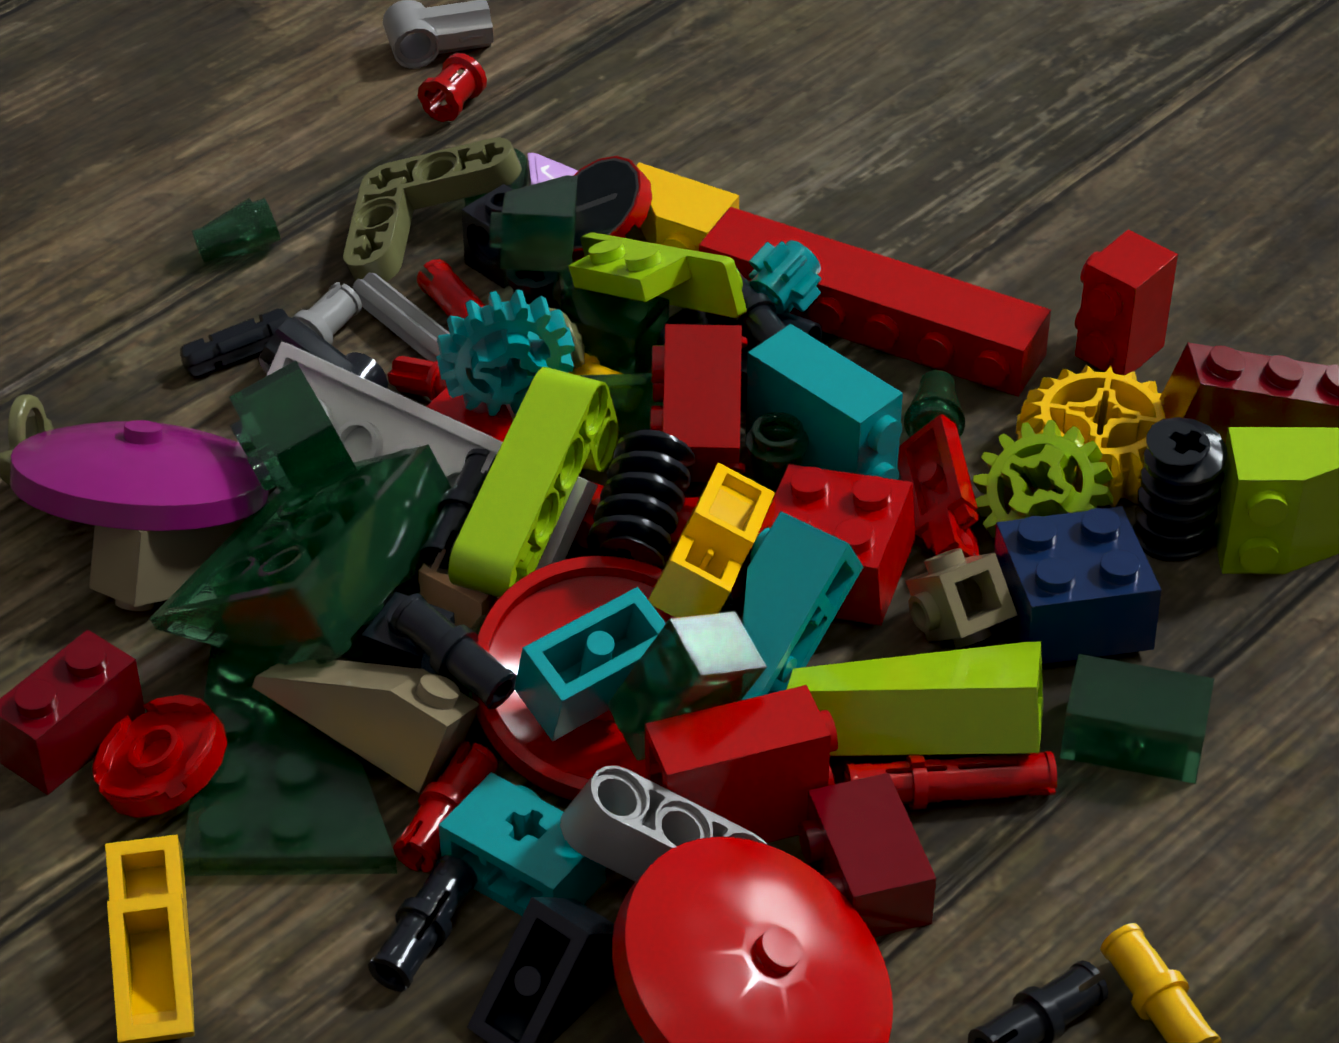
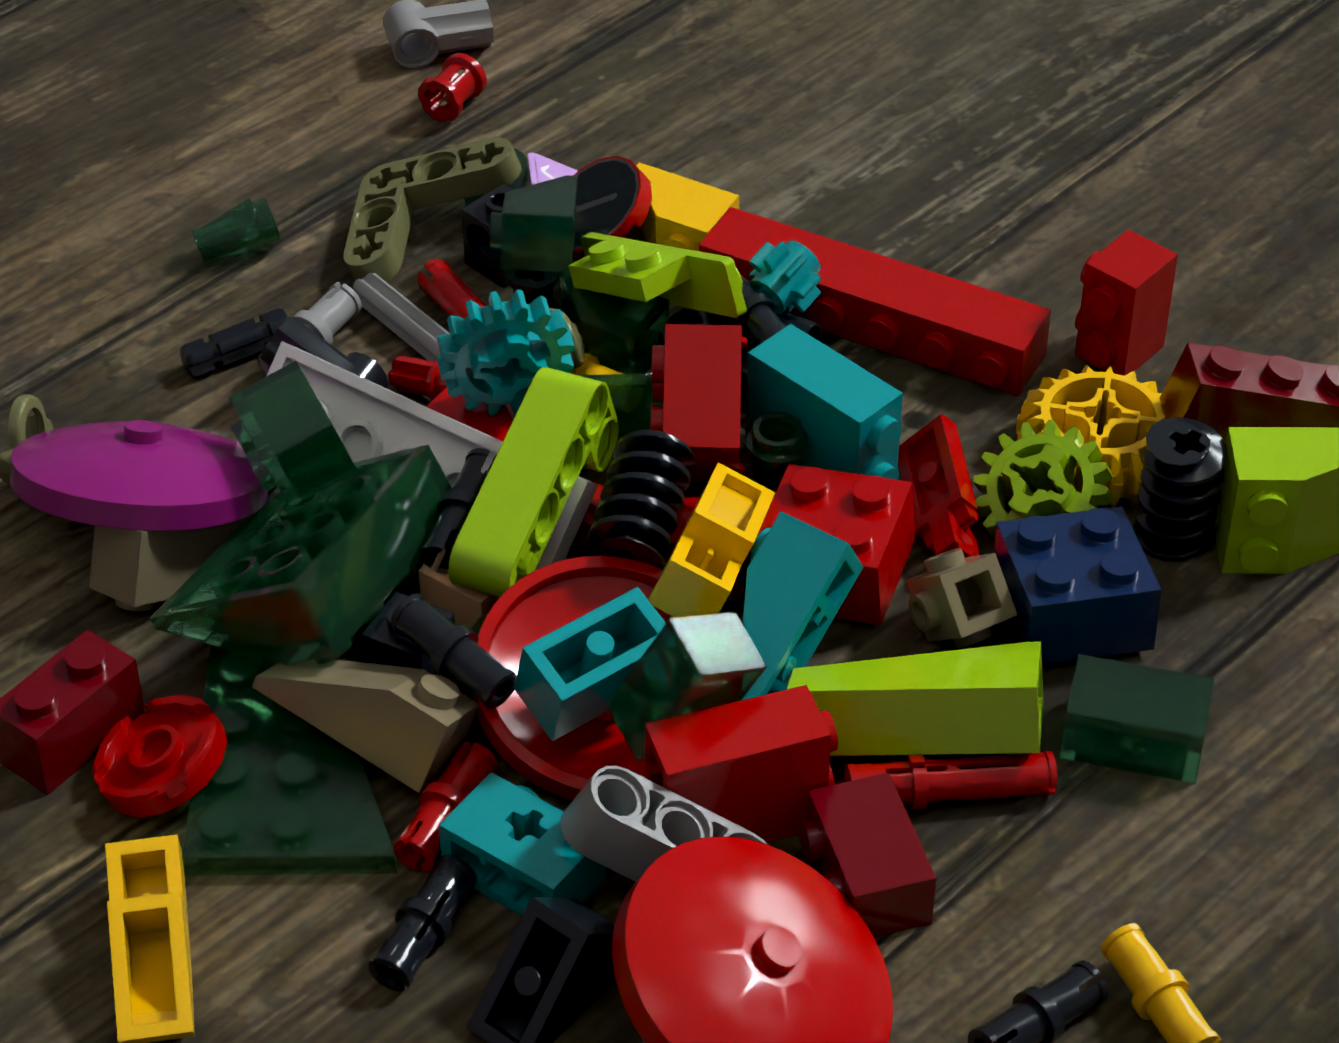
clear green cone [904,370,965,437] -> none

